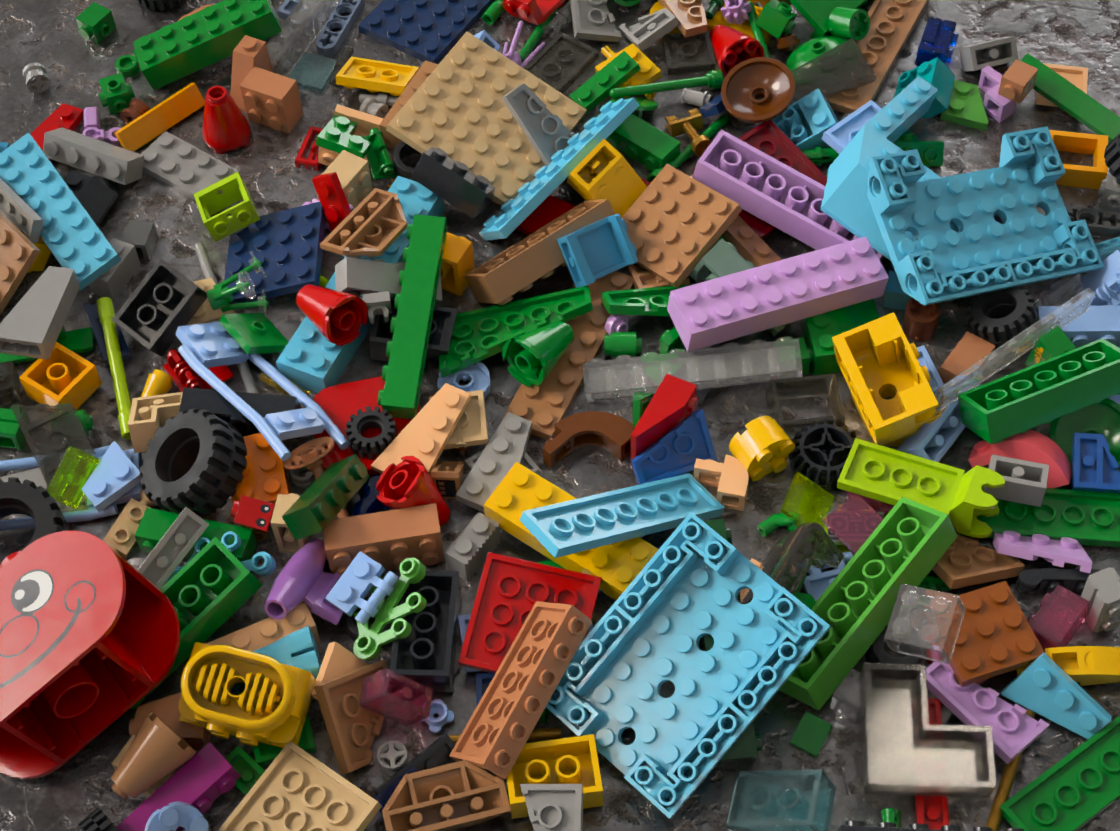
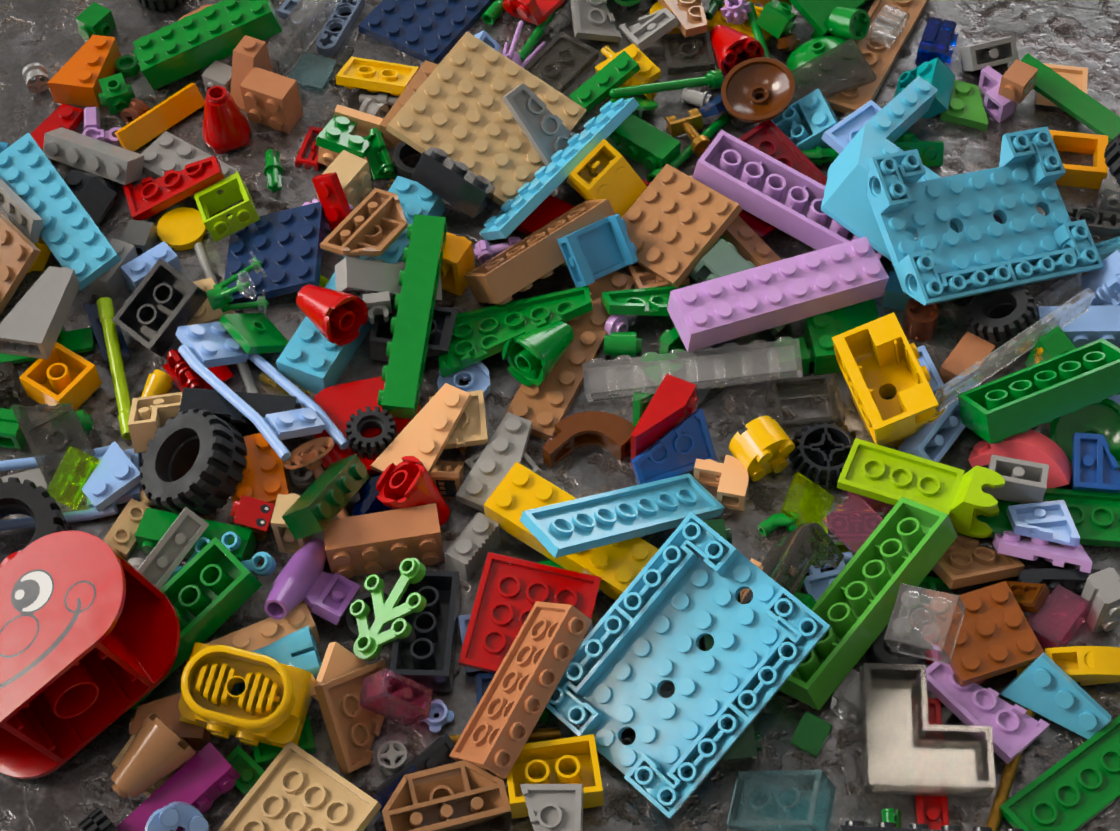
light blue plate [325,551,399,625] -> none
none -> orange wedge [47,35,121,108]
none -> light blue brick [121,241,183,292]
none -> red wing [123,156,225,221]
none -> yellow tile [156,207,208,251]
none -> light grey brick [202,60,232,93]
none -> green axle [264,149,283,193]
none -> lavender bar [473,236,521,264]
none -> clear beam [867,5,909,48]
none -> reddish brown plate [995,580,1050,613]
none -> light blue wing [1007,500,1080,547]

